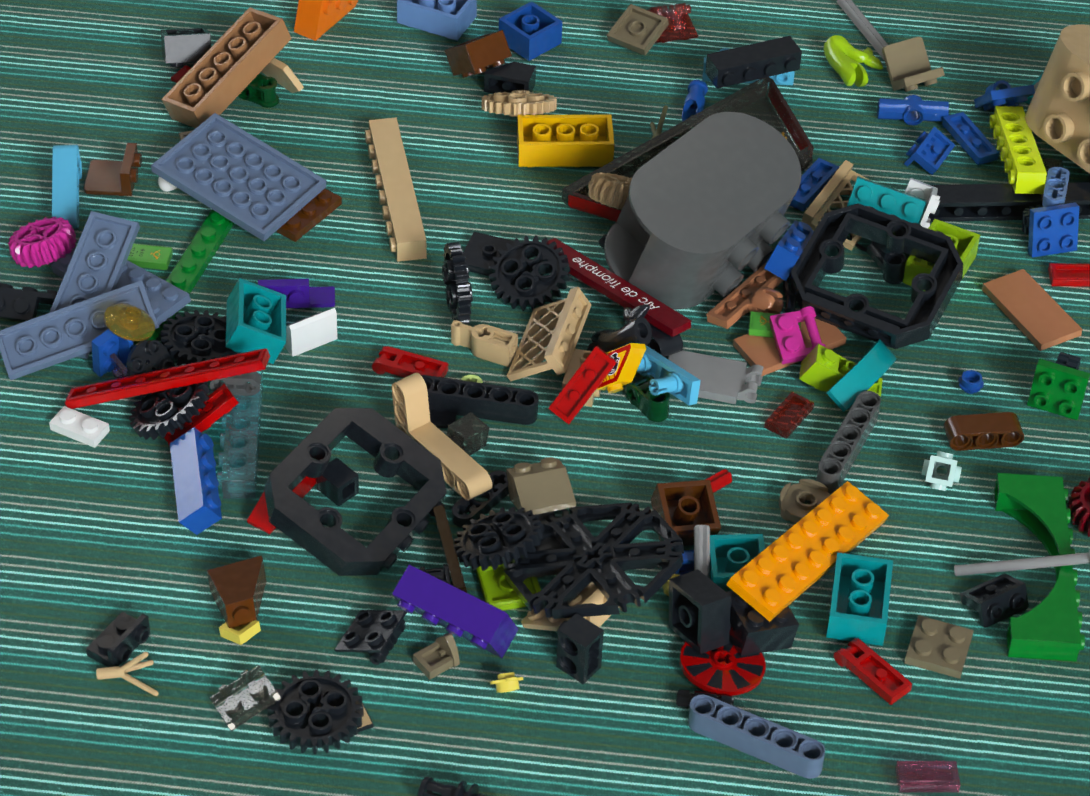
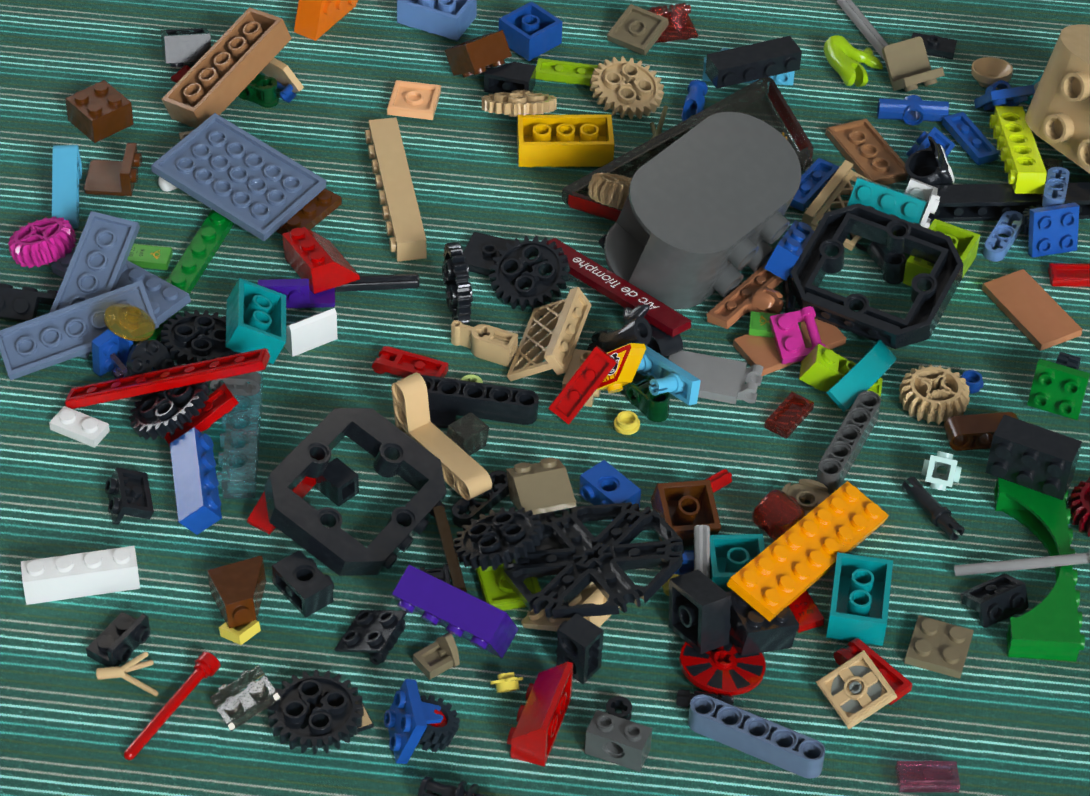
none -> white brick [21,546,140,605]
none -> reddish brown brick [65,80,134,143]
none -> black bracket [105,467,154,525]
none -> red piece [124,652,221,760]
none -> black brick [272,550,334,618]
none -> blue hand [277,81,296,103]
none -> red slope [282,227,360,294]
none -> black axle [335,273,420,292]
none -> blue plate [384,679,460,764]
none -> light nougat plate [387,80,441,120]
none -> red slope [507,662,573,767]
none -> lime plate [536,58,598,87]
none -> blue brick [579,460,641,521]
none -> dark grey brick [585,710,653,772]
none -> tan gear [590,56,664,119]
none -> black bush [606,696,632,721]
none -> light yellow plate [614,411,640,435]
none -> clear red piece [752,489,805,541]
none -> red tile [789,590,824,633]
none -> tan piece [816,650,898,729]
none -> medium nougat tile [825,119,906,186]
none -> tan gear [899,364,970,425]
none -> black pin [902,477,965,541]
none -> black piece [904,136,955,185]
none -> black plate [912,32,957,59]
none -> tan piece [971,57,1013,89]
none -> medium blue beam [983,211,1023,262]
none -> black brick [985,415,1082,500]

